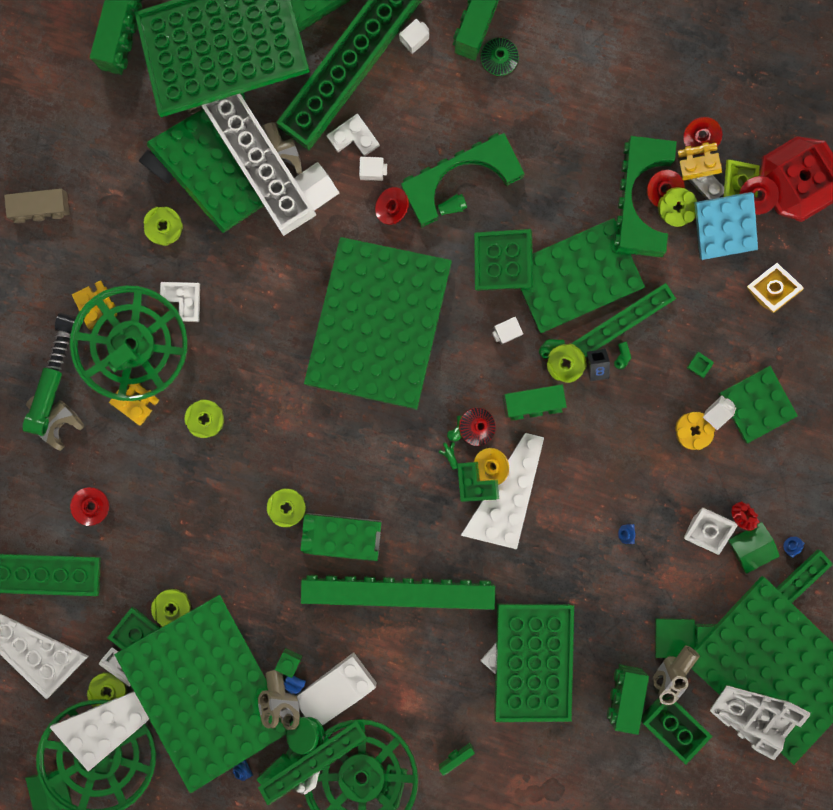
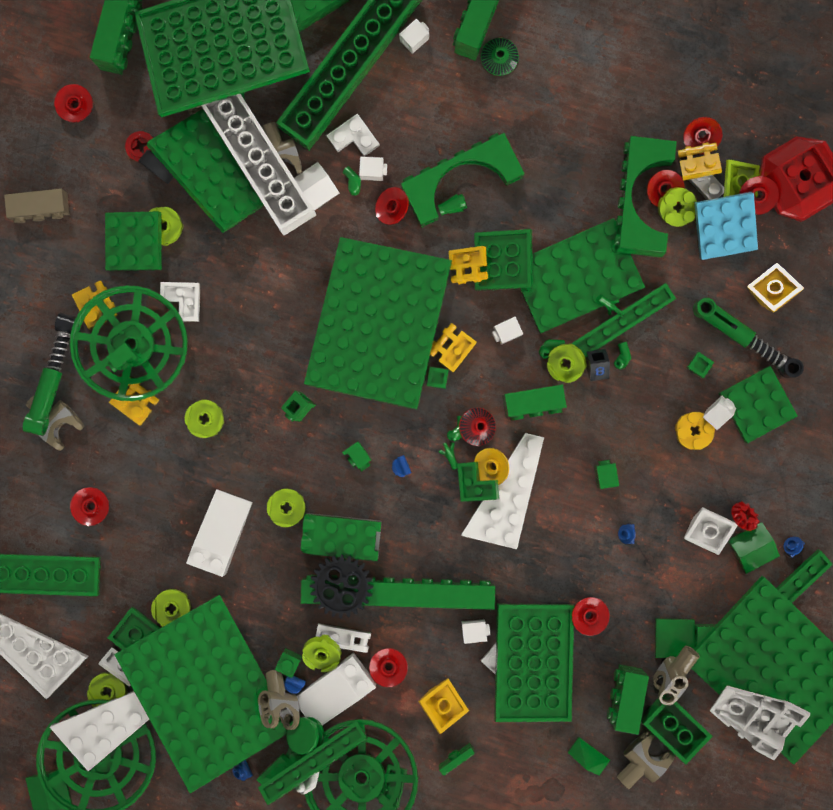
none -> red dish [54,84,93,123]
none -> green plate [105,211,162,271]
none -> red gear [125,131,153,162]
none -> white slope [186,489,253,577]
none -> green brick [281,390,316,422]
none -> lime plate [302,634,342,672]
none -> black gear [310,554,374,619]
none -> white plate [316,623,371,652]
none -> green brick [342,441,372,472]
none -> green arm [343,166,361,196]
none -> red dish [369,648,408,687]
none -> blue plate [392,455,412,477]
none -> yellow slope [418,679,469,734]
none -> green plate [427,367,449,389]
none -> yellow plate [430,323,477,373]
none -> yellow plate [449,246,488,284]
none -> white brick [461,619,490,644]
none -> green slope [568,737,610,776]
none -> red dish [572,597,610,636]
none -> green brick [594,460,619,489]
none -> green bar [597,294,624,316]
none -> dark tan connector [617,730,675,789]
none -> piece [693,298,804,378]

